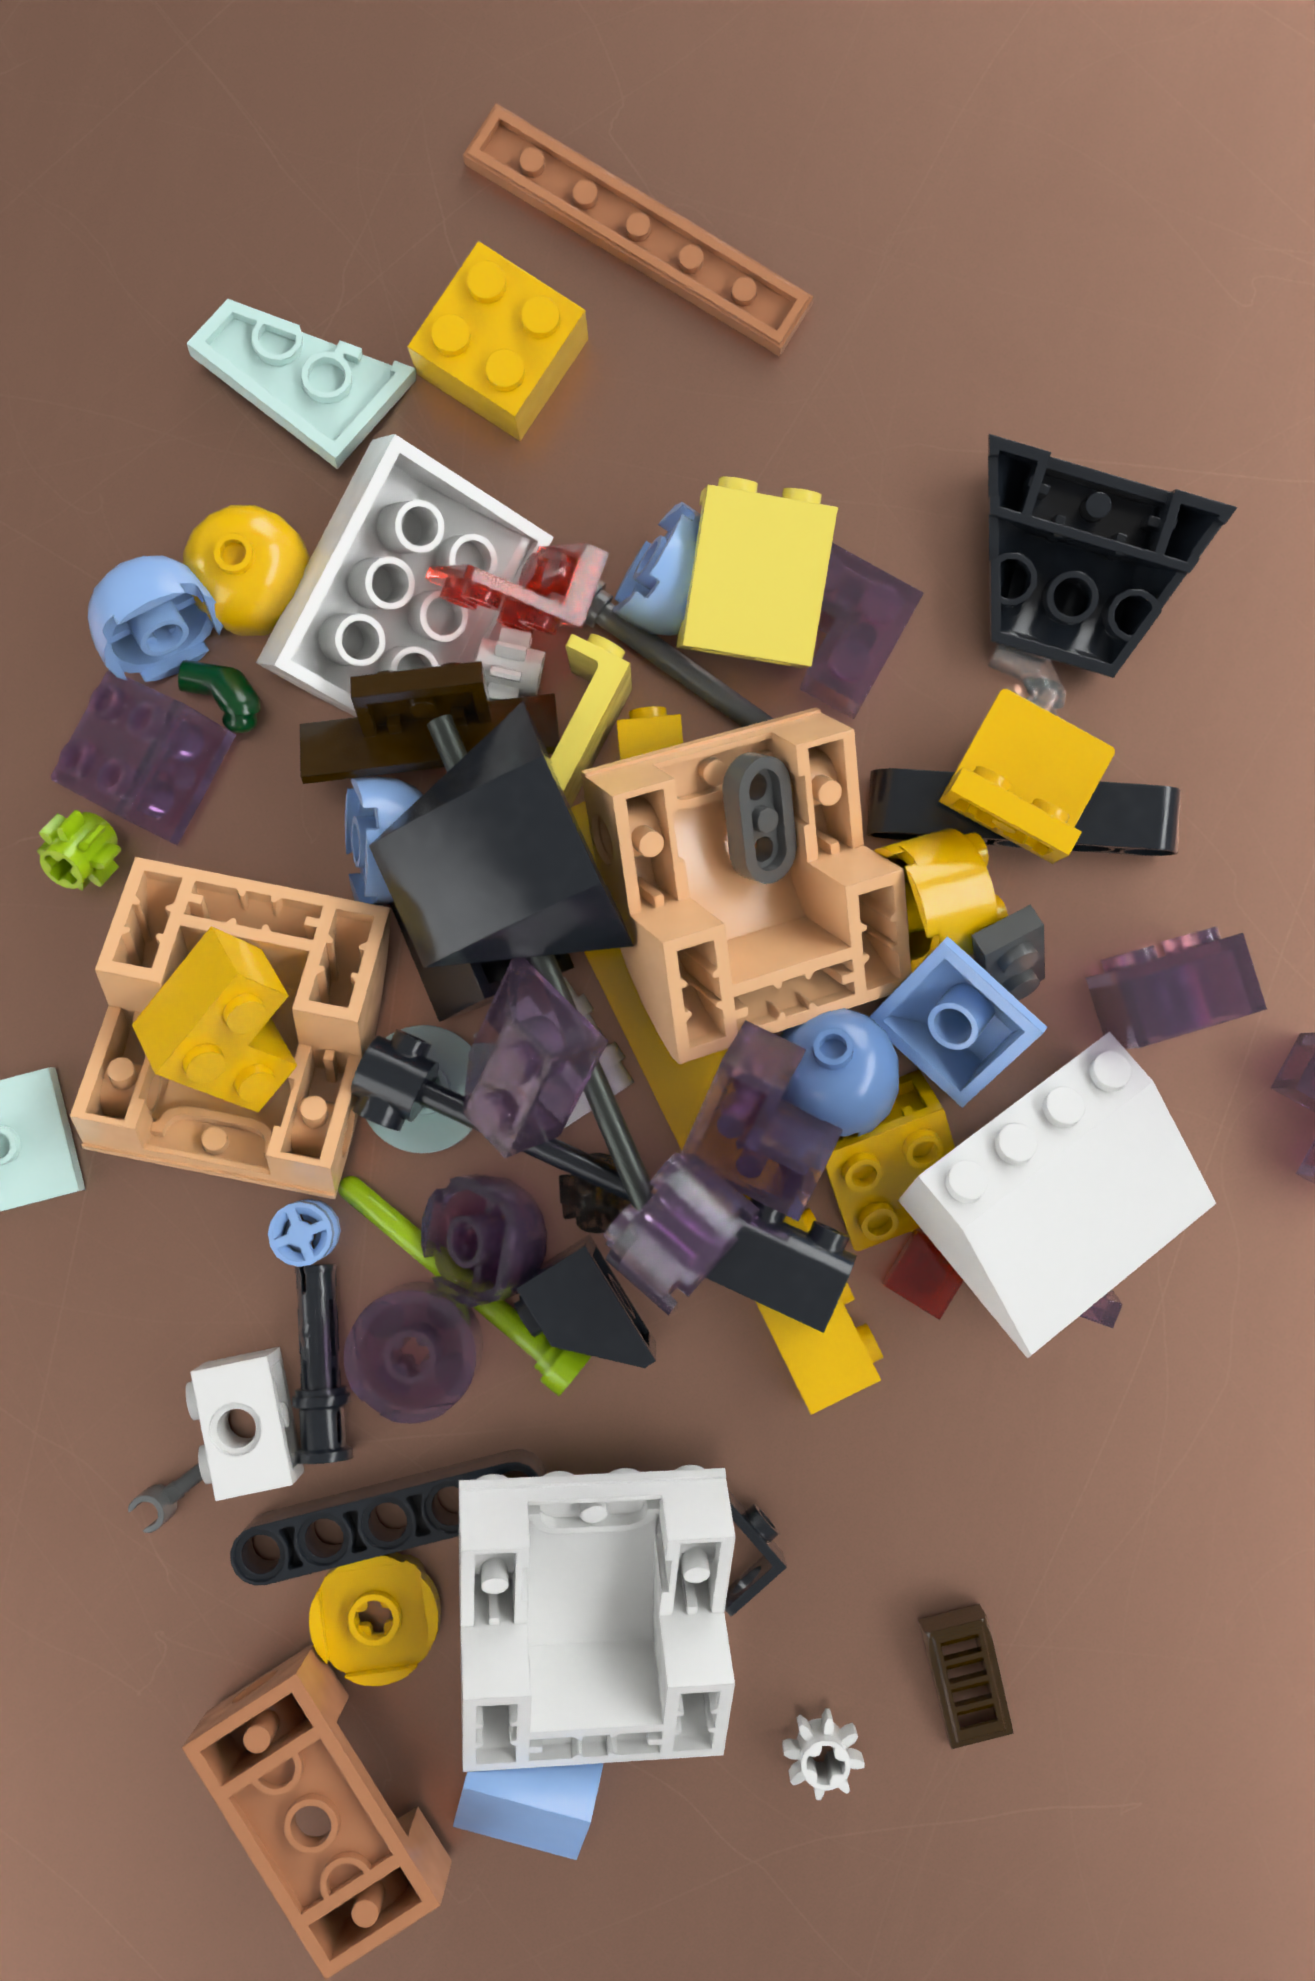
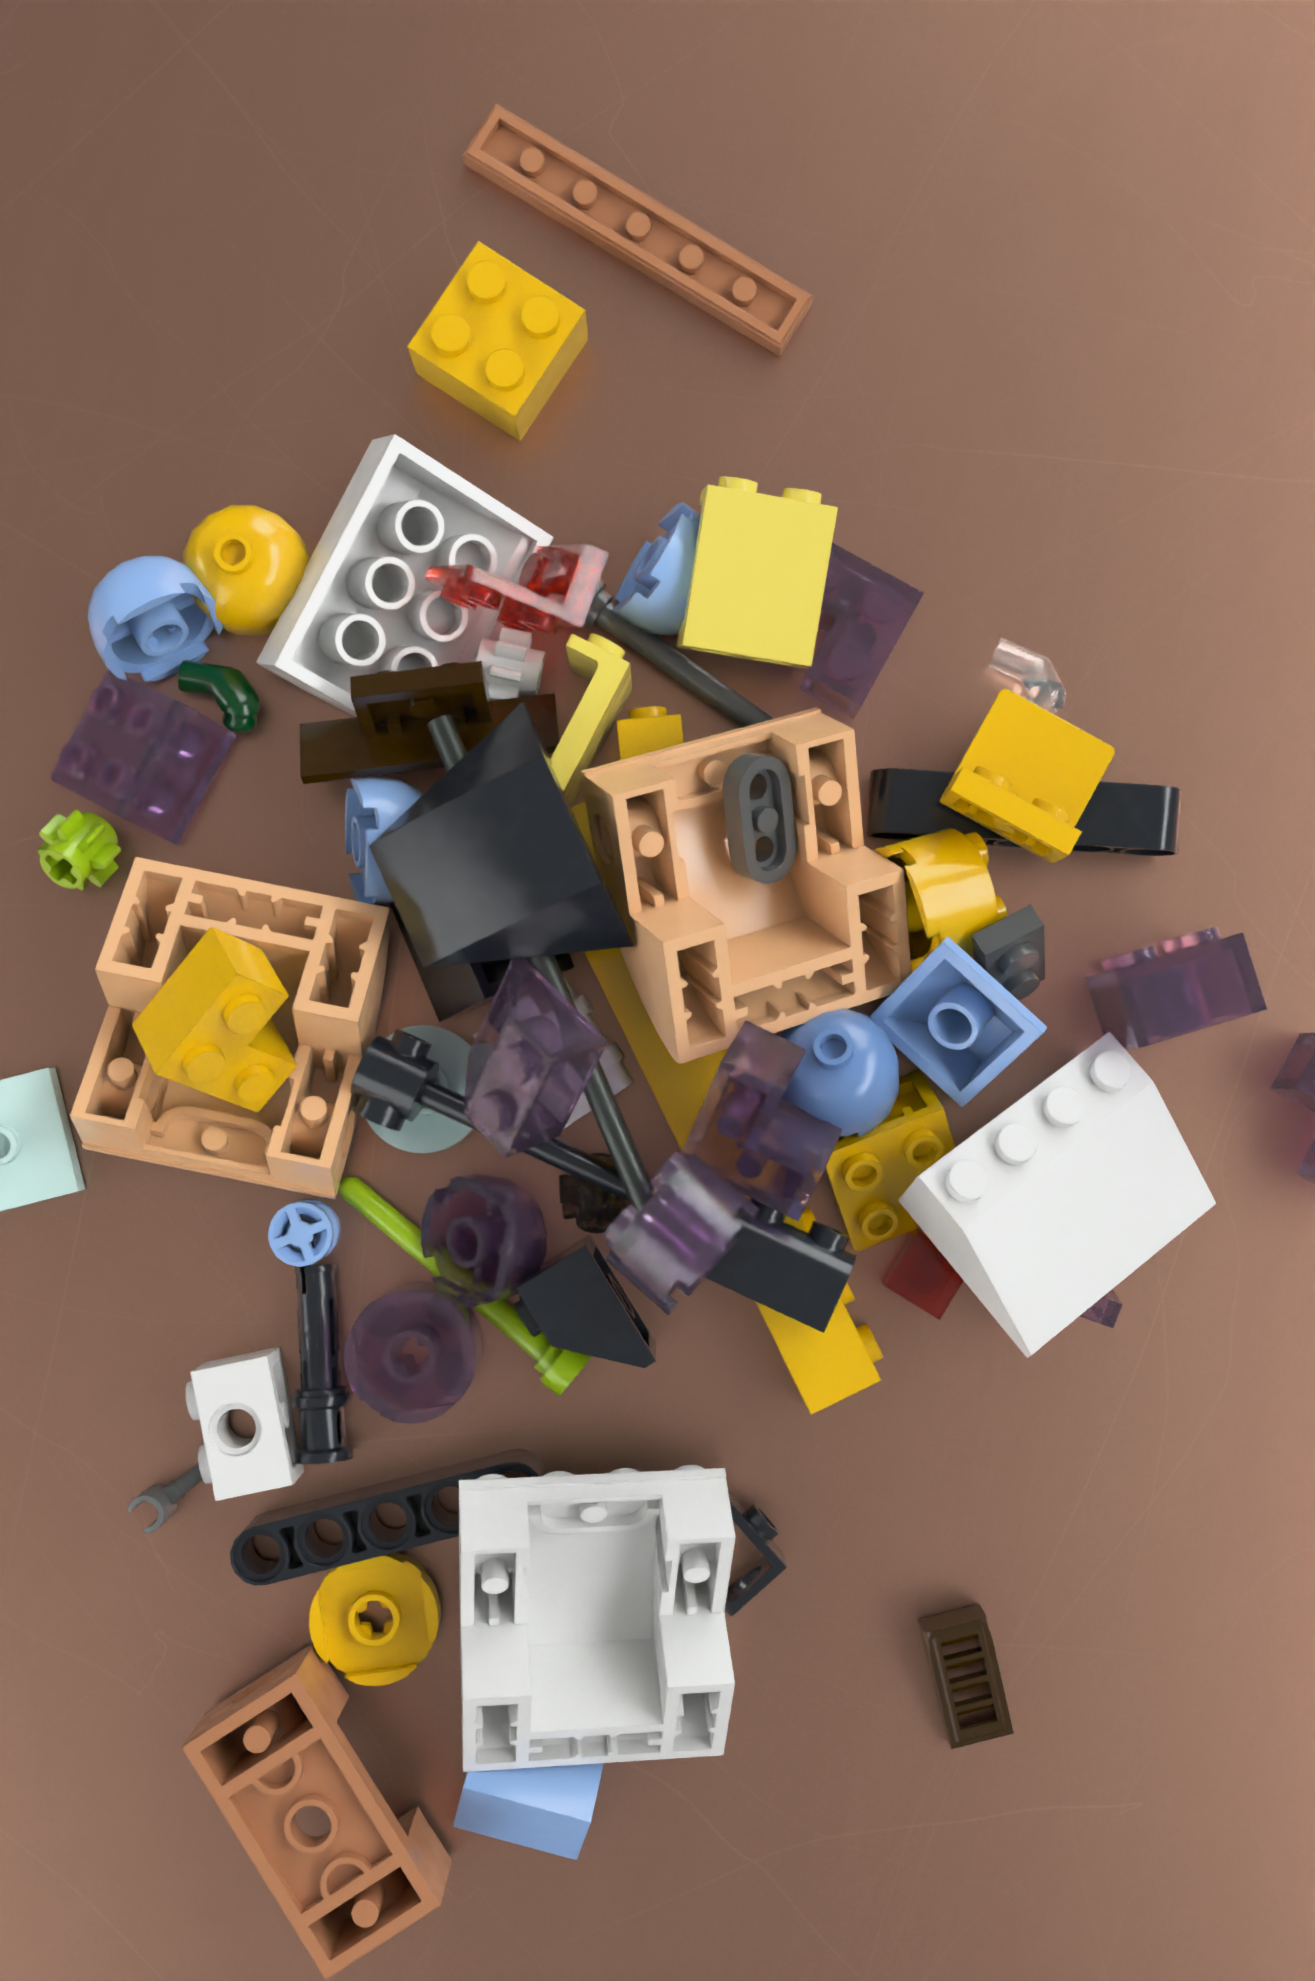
light aqua wing [187,299,416,469] -> none
white gear [782,1708,865,1800] -> none
black wedge [988,434,1238,678] -> none

